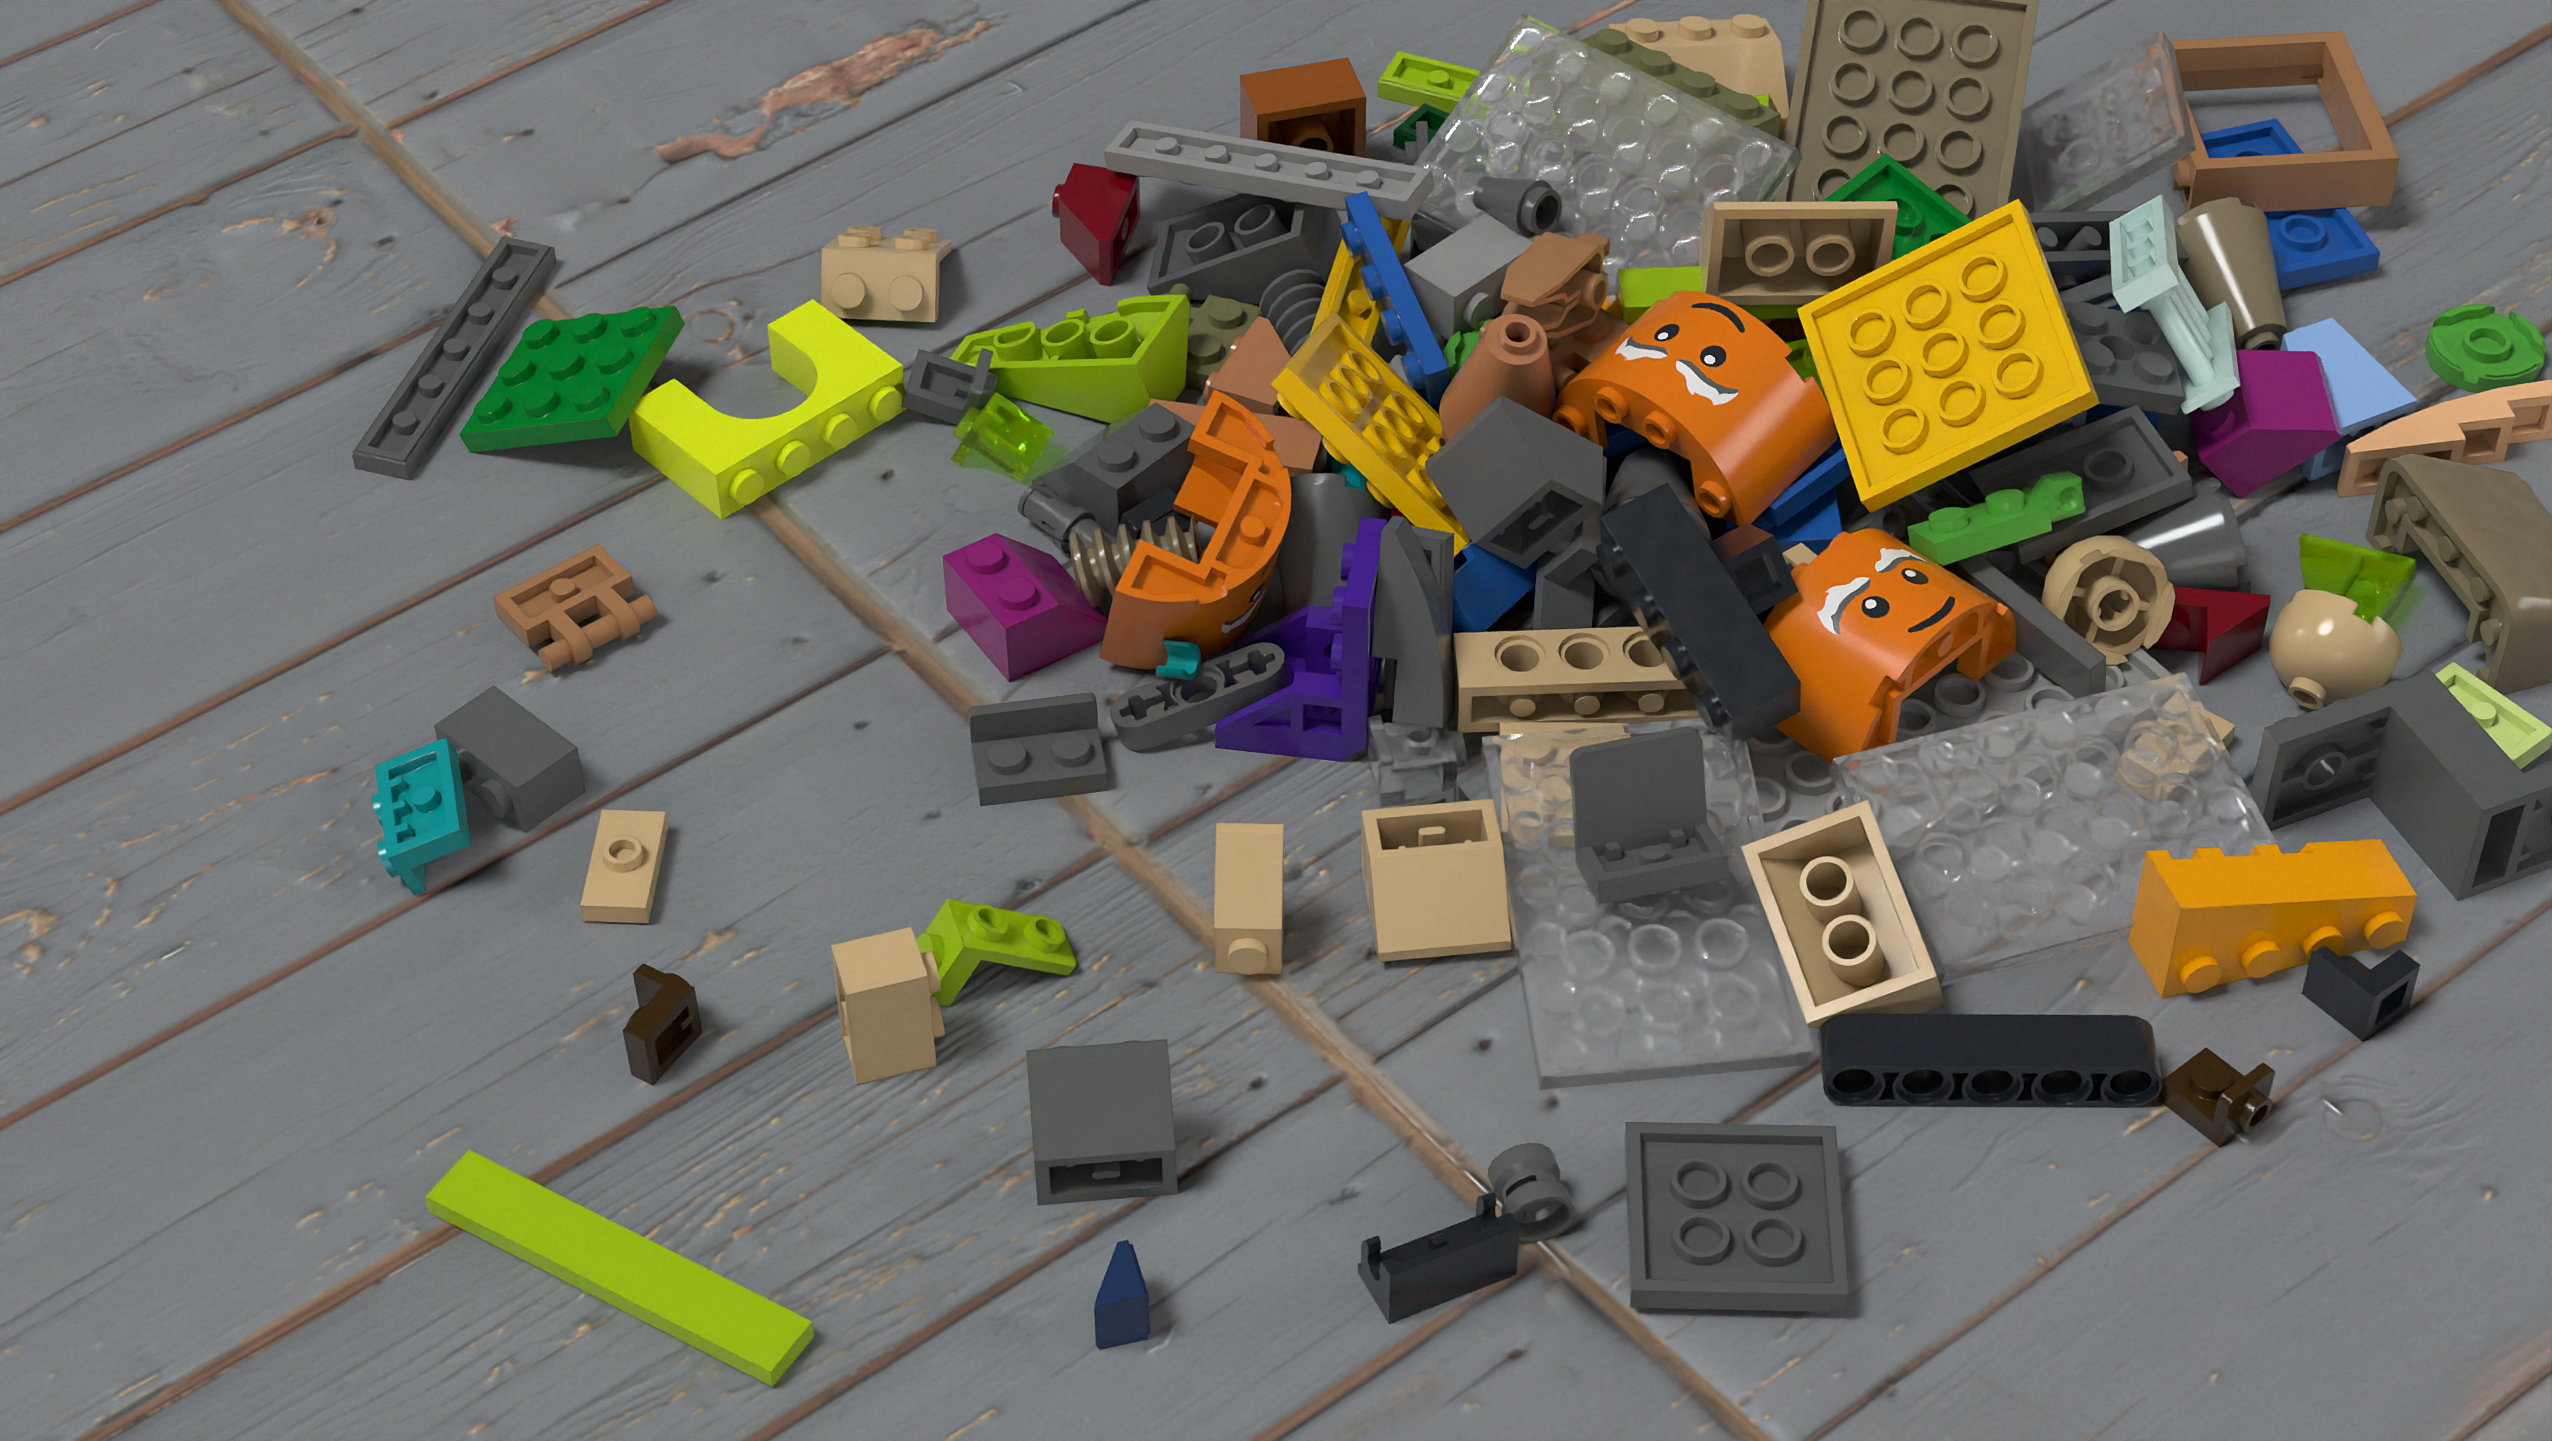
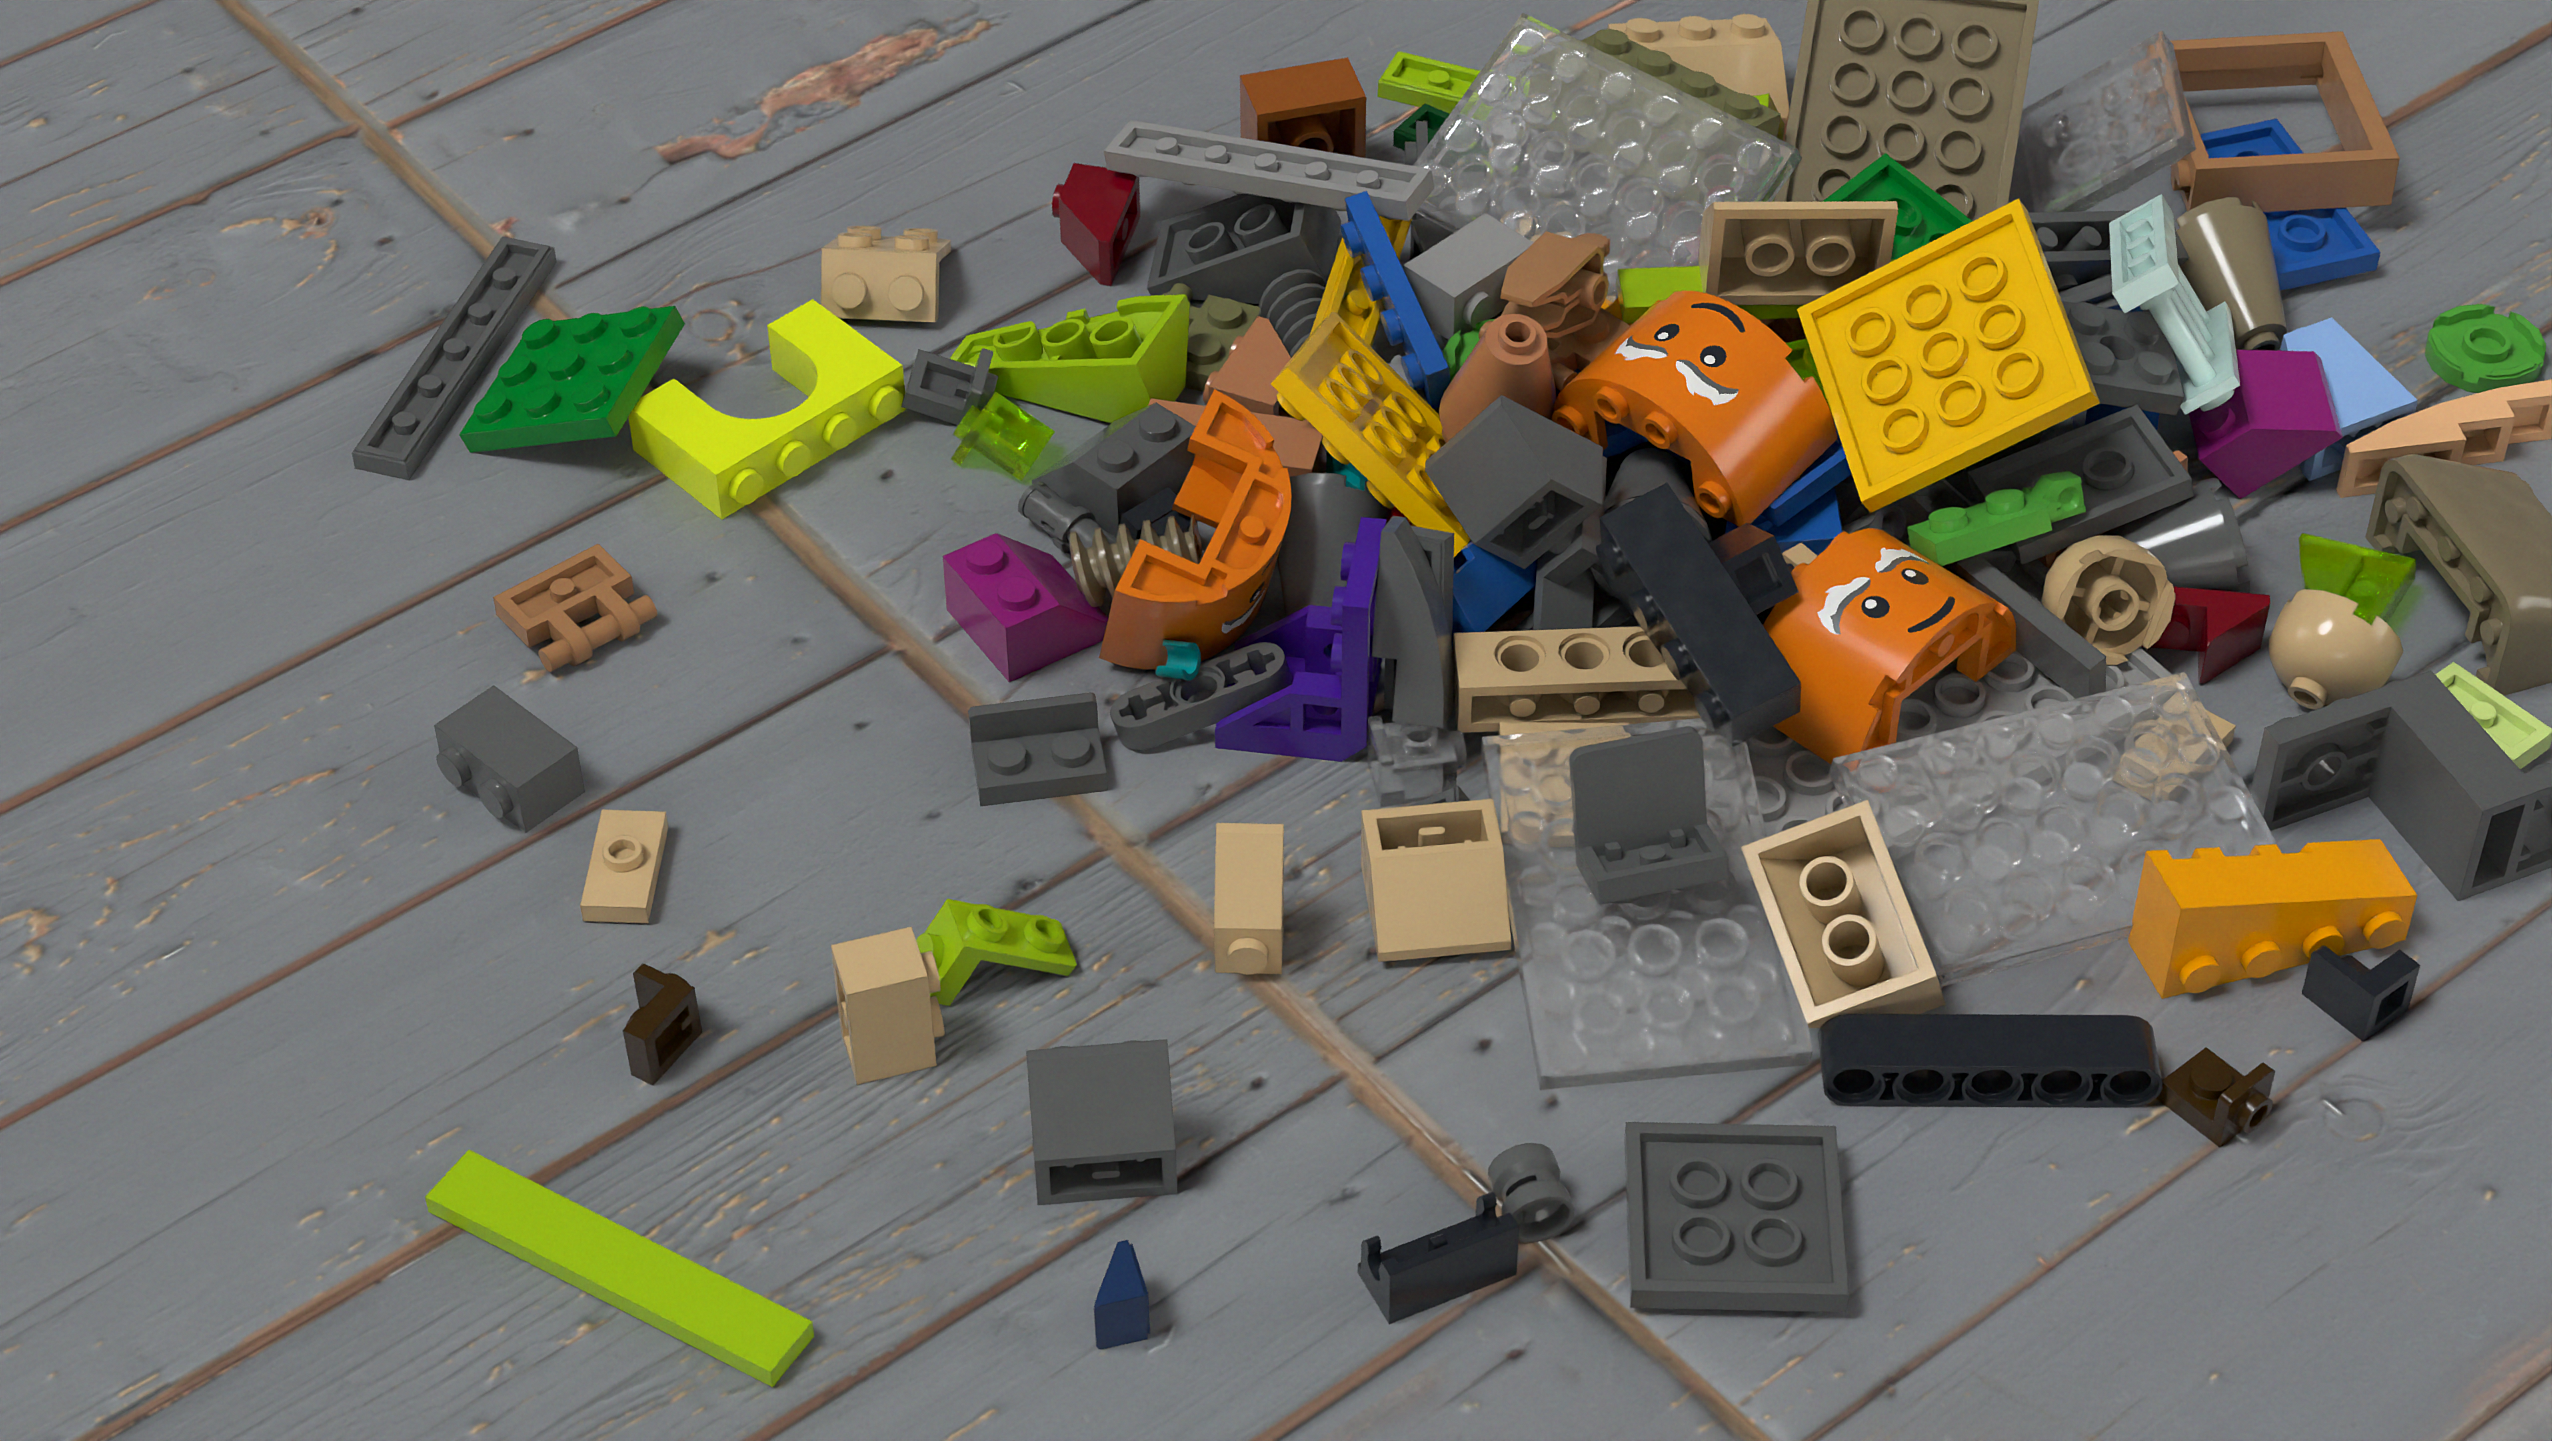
teal bracket [371,737,471,895] -> none
dark grey cone [1473,176,1562,238] -> none

